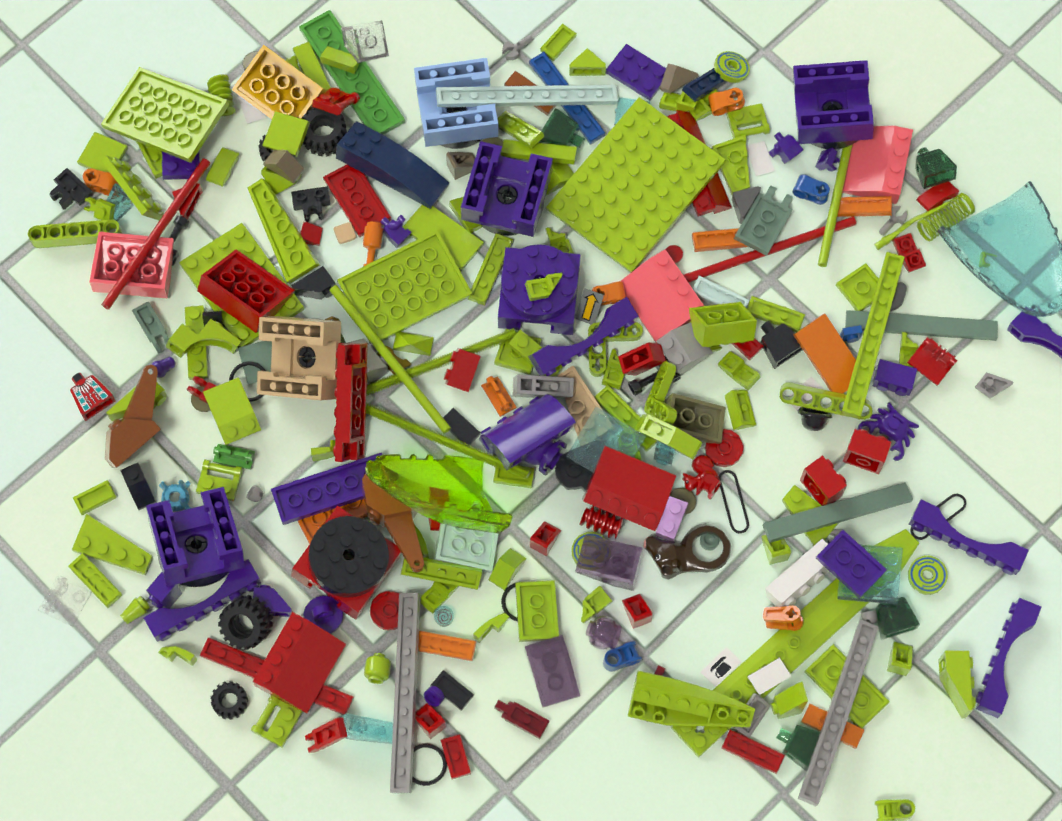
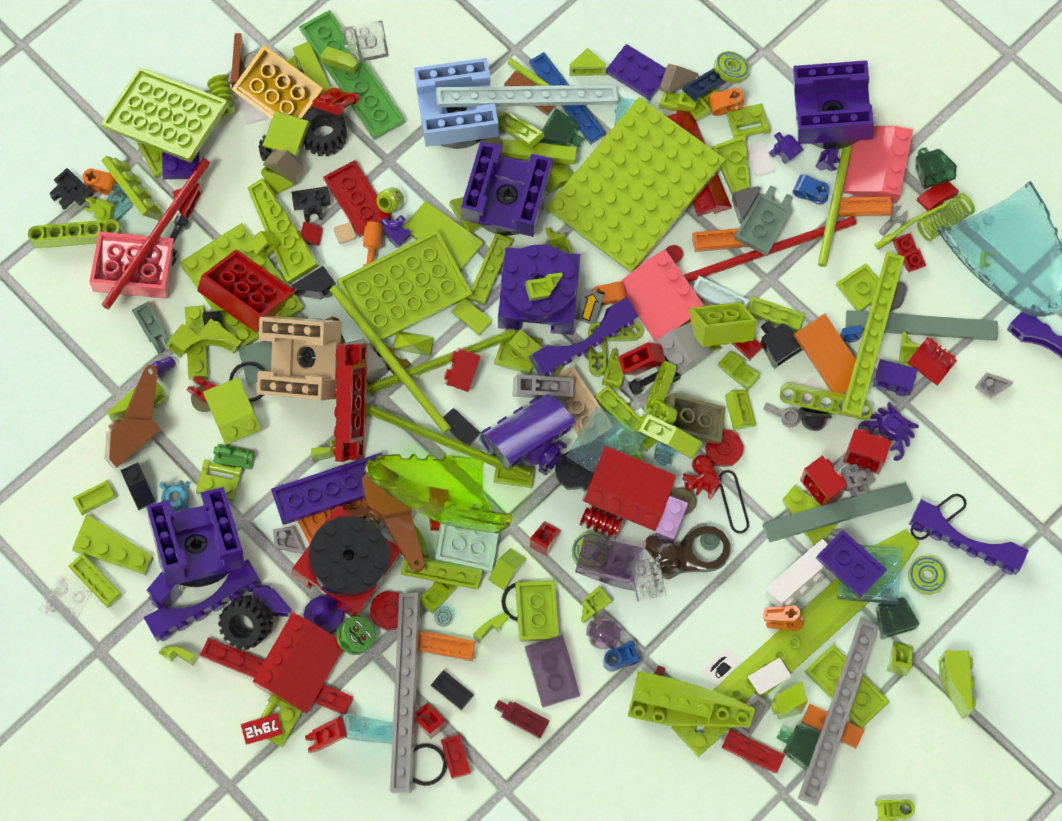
torso [70,373,116,421] -> none
lime tile [77,132,128,172] -> none
lime cone [120,596,151,624] -> none
lime slope [206,147,239,187] -> none
black tyre [210,681,248,720] -> none
light grey hinge [246,485,263,502] -> none
dark blue slope [336,121,450,209] -> none
lime head [364,653,391,684] -> none
dark purple tile [424,686,444,707] -> none
dark tan slope [446,152,475,180] -> none
orange hinge [481,376,517,417] -> none
light grey bar [502,35,533,60] -> none
lime tile [540,23,577,61] -> none
red slope [622,594,653,629] -> none
lime slope [761,535,791,565] -> none
light grey hinge [861,610,877,624] -> none
dark purple arch [975,597,1042,718] -> none
none -> dark orange tile [231,33,243,88]
none -> red sticker [240,713,283,745]
none -> lime plate [249,231,280,256]
none -> light grey piece [273,527,304,554]
none -> bright green head [336,616,376,655]
none -> lime head [377,187,404,213]
none -> lime tile [451,299,492,336]
none -> lime bar [507,58,551,86]
none -> clear hinge [629,557,667,601]
none -> light grey plate [763,403,800,428]
none -> light grey piece [841,464,875,497]

